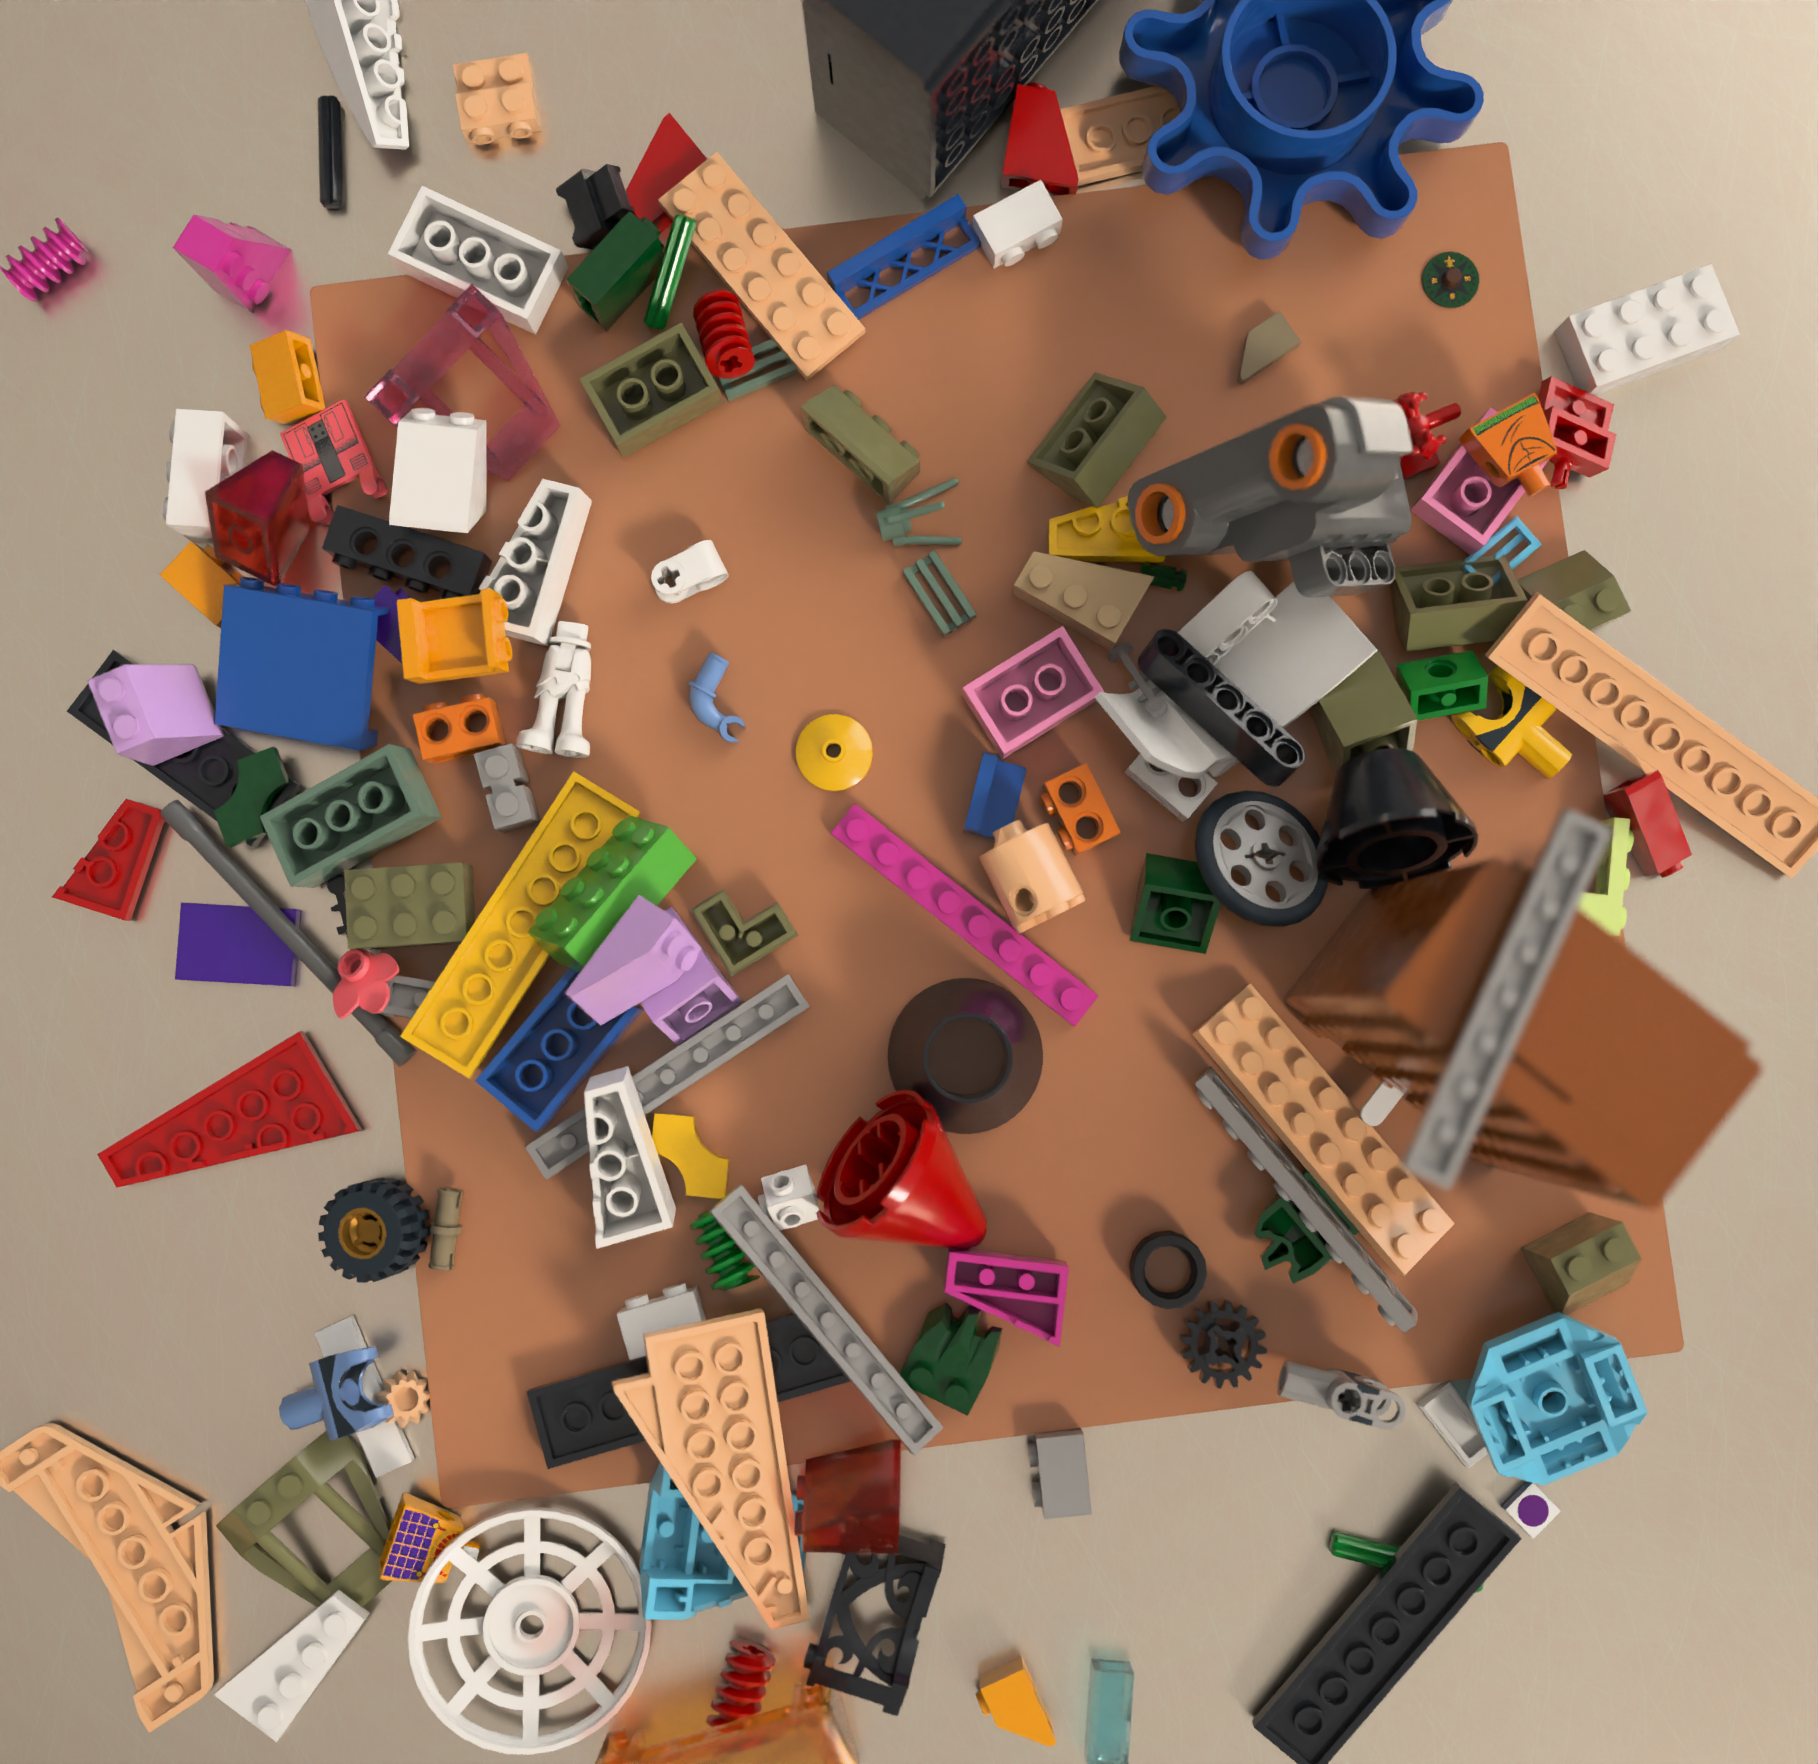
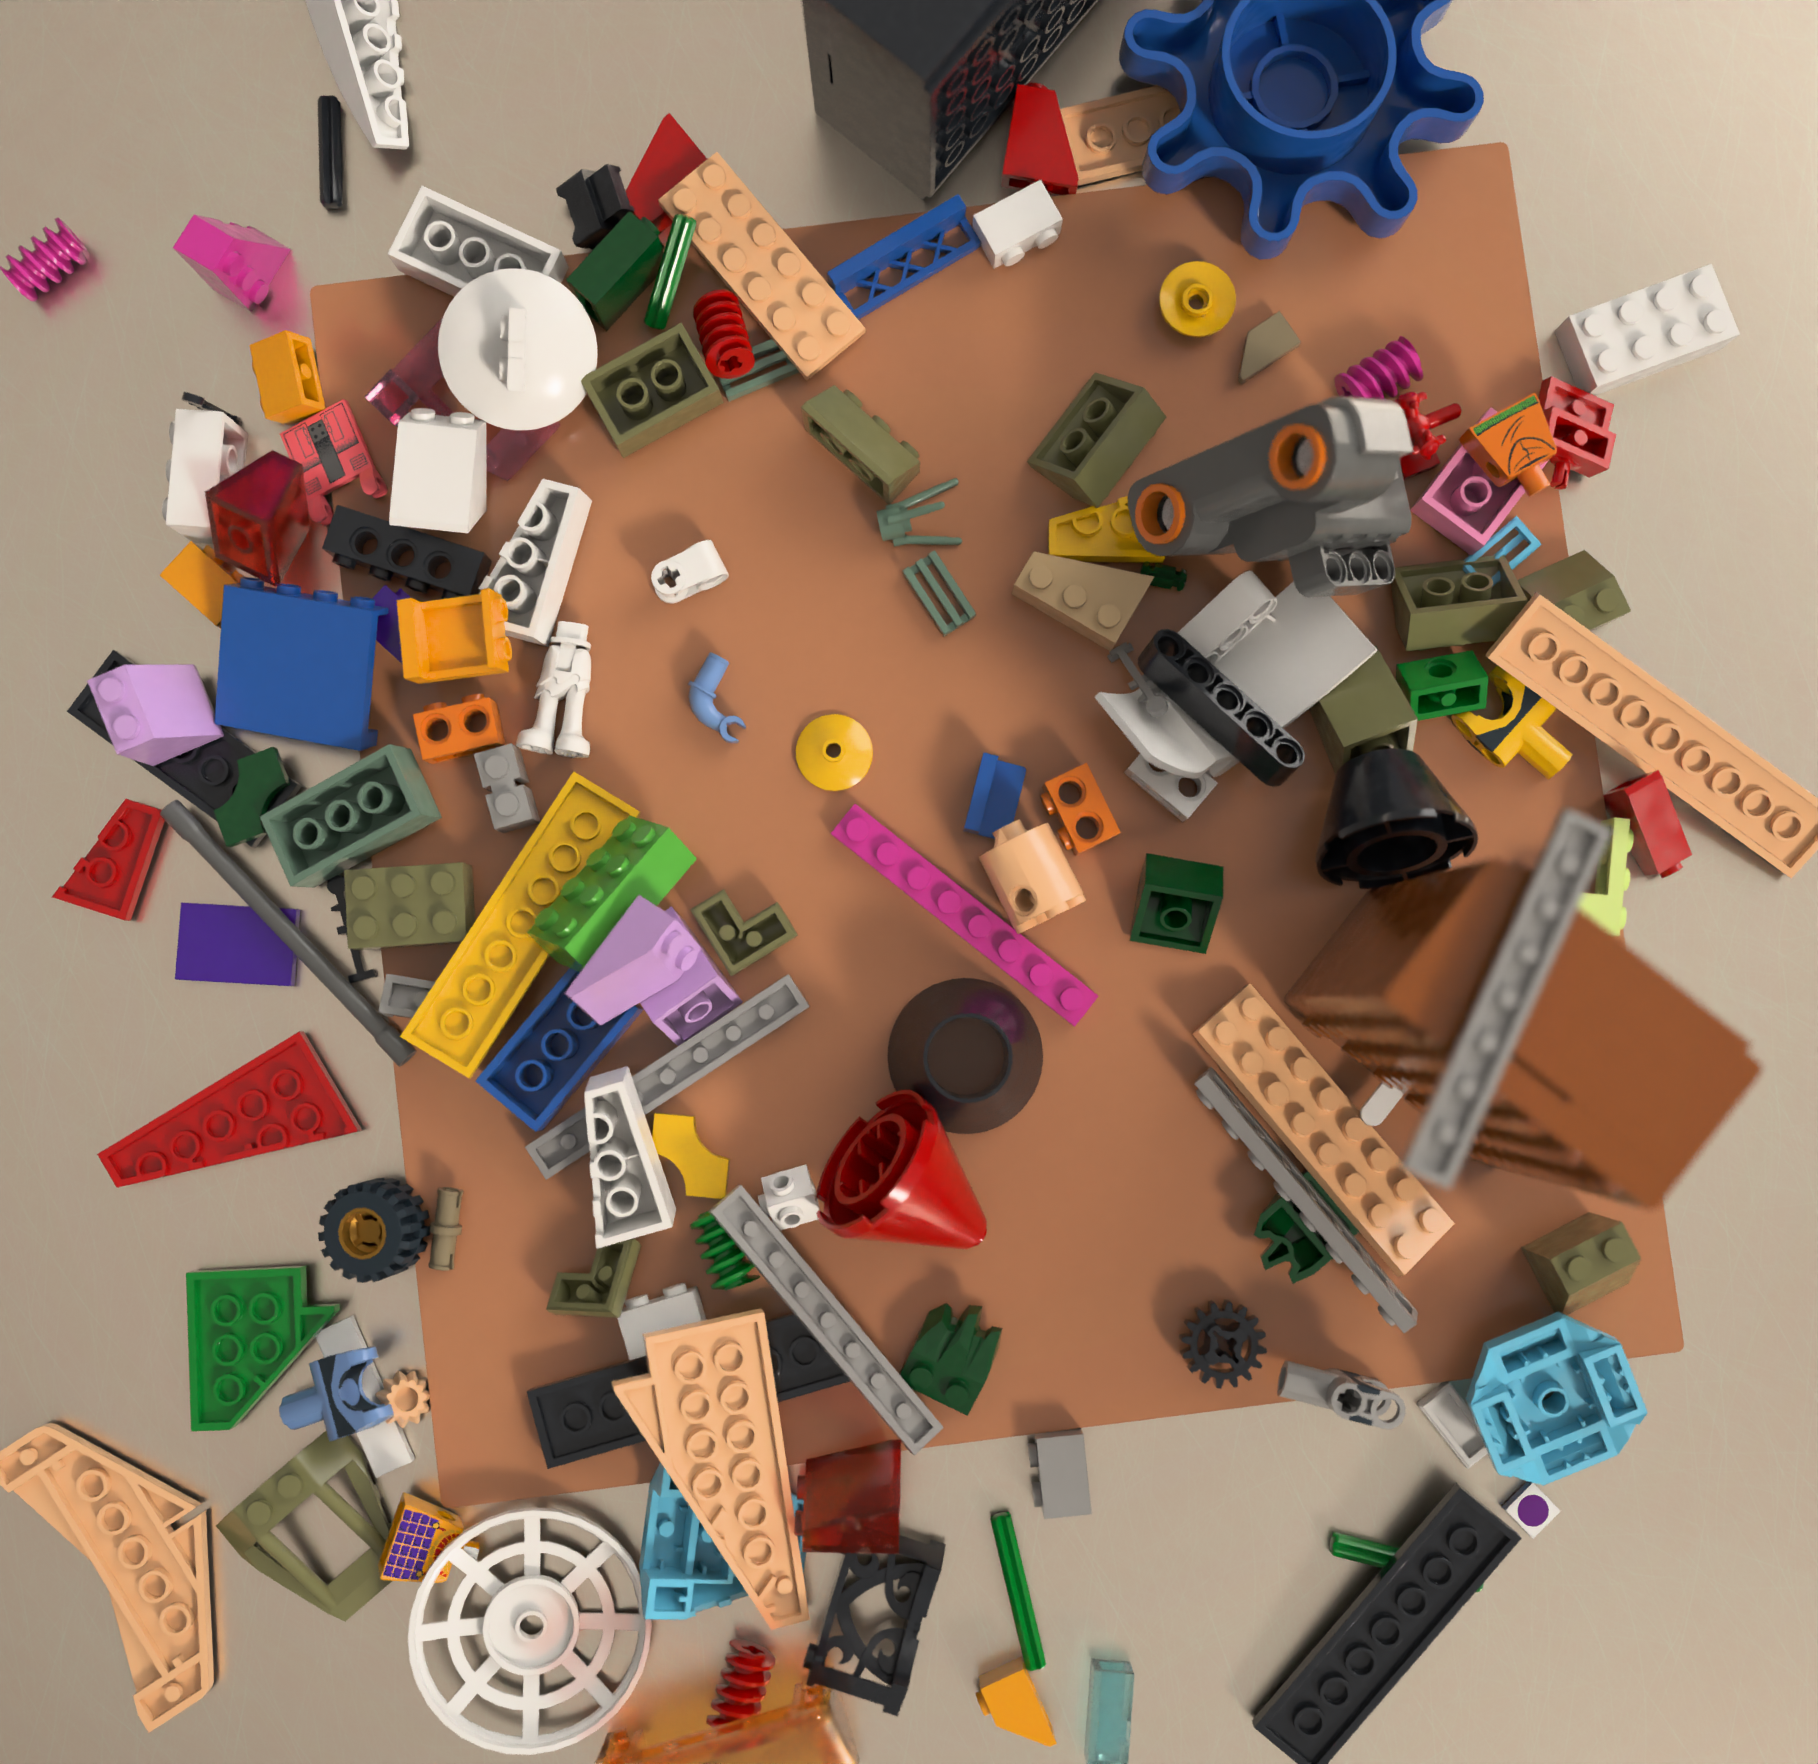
white wing [214,1590,370,1742] -> none
coral plate [333,949,399,1019] -> none
light nougat plate [453,53,541,145] -> none
dark pink wedge [944,1248,1069,1347] -> none
bright pink brick [961,626,1104,759] -> none
black tyre [1129,1231,1207,1309] -> none
light grey wedge [1195,790,1328,927] -> none
piece [1422,252,1479,308] -> none
none -> black piece [182,392,243,426]
none -> green wing [186,1266,340,1432]
none -> white bracket [438,268,597,430]
none -> olive brick [546,1238,641,1318]
none -> green axle [990,1512,1046,1671]
none -> yellow dish [1159,261,1236,338]
none -> dark pink piece [1334,336,1423,399]

